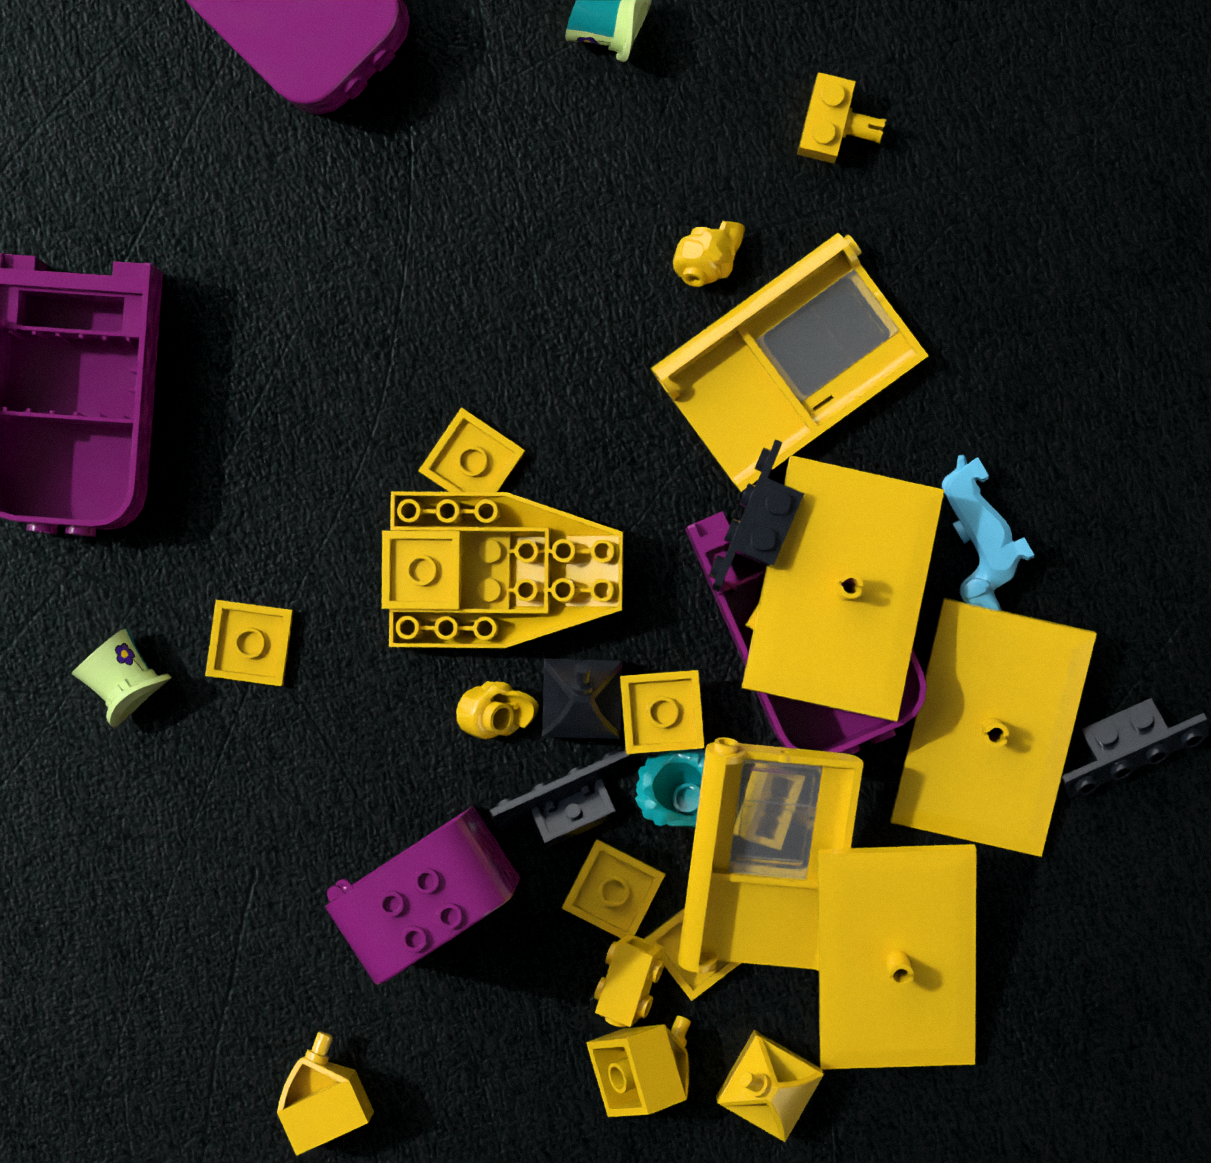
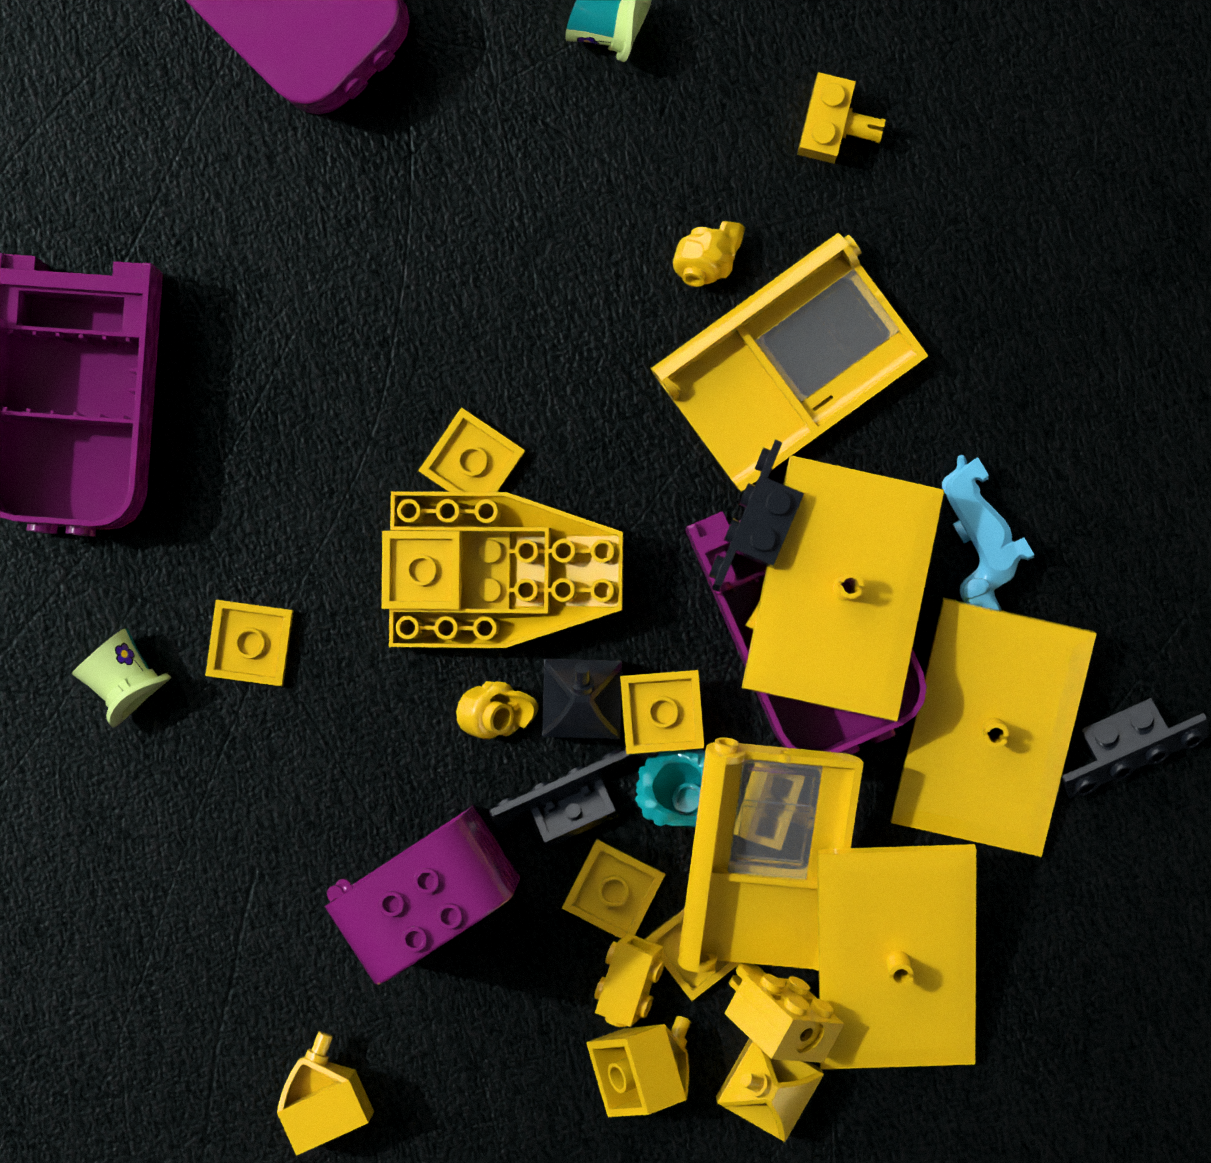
none -> yellow brick [724,963,844,1063]

